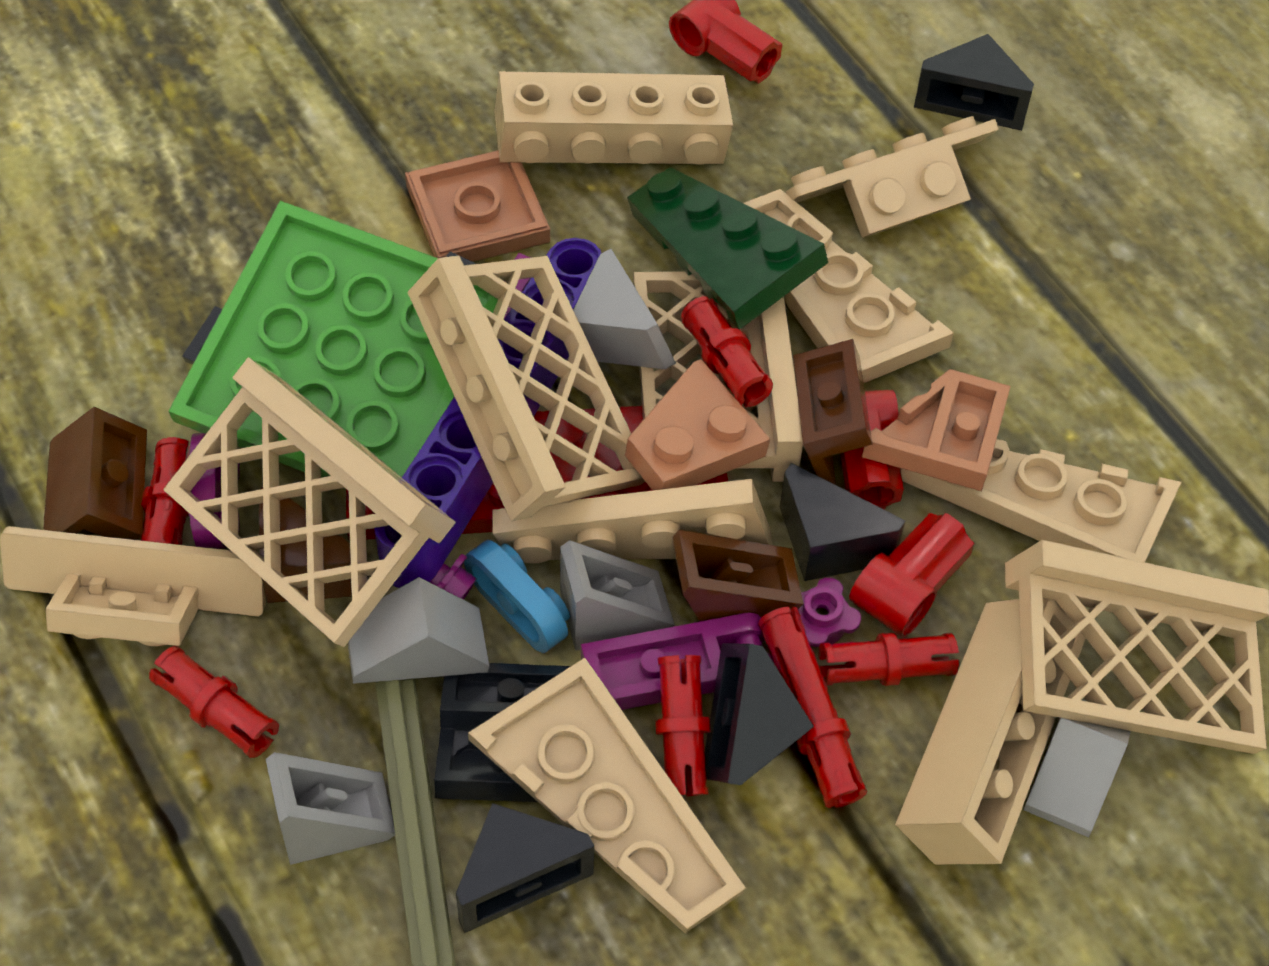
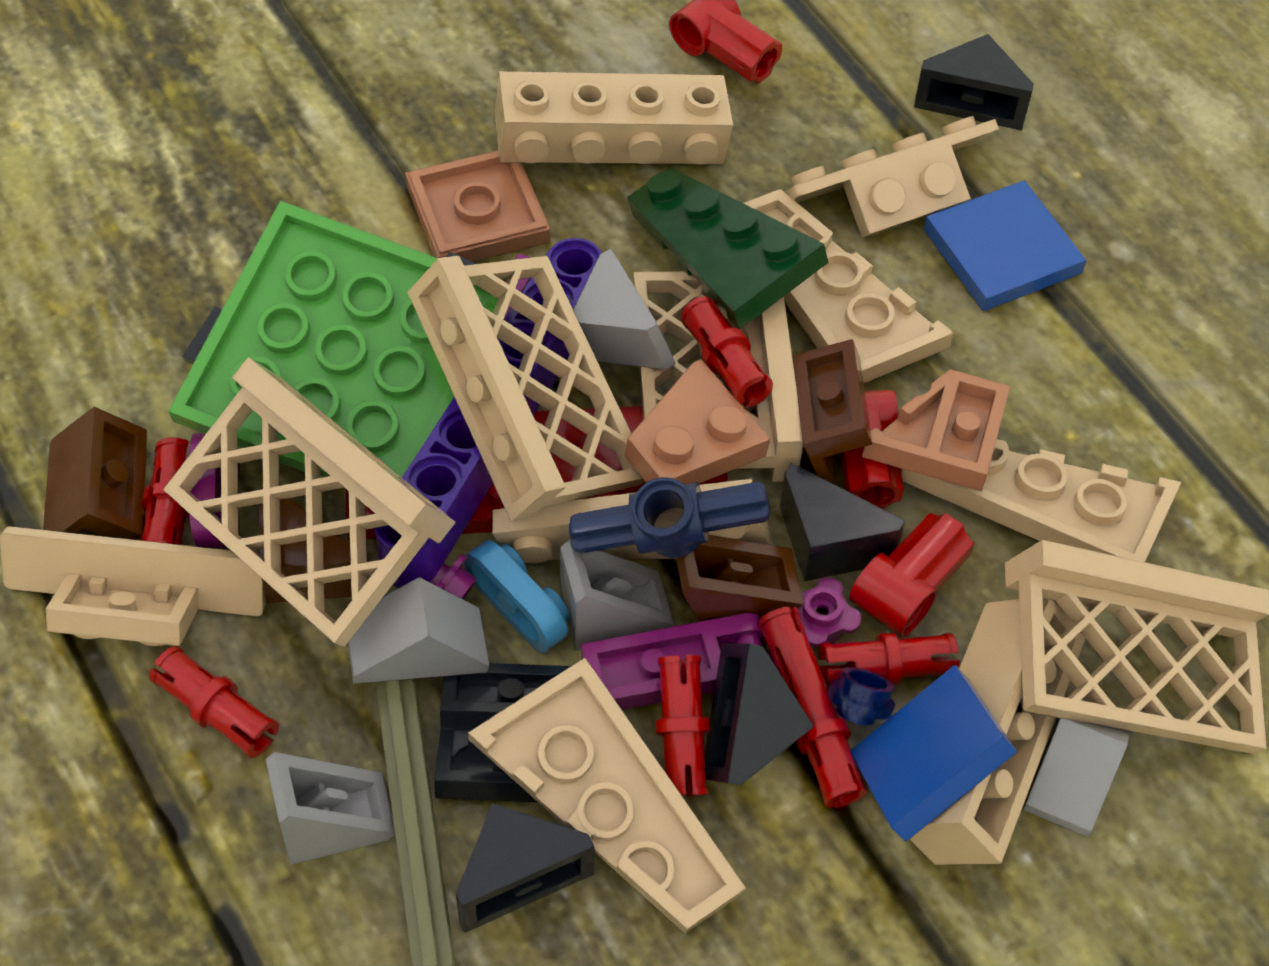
none -> dark blue axle [569,477,770,558]
none -> clear blue plate [827,667,895,726]
none -> blue tile [851,665,1017,842]
none -> blue tile [924,180,1086,311]

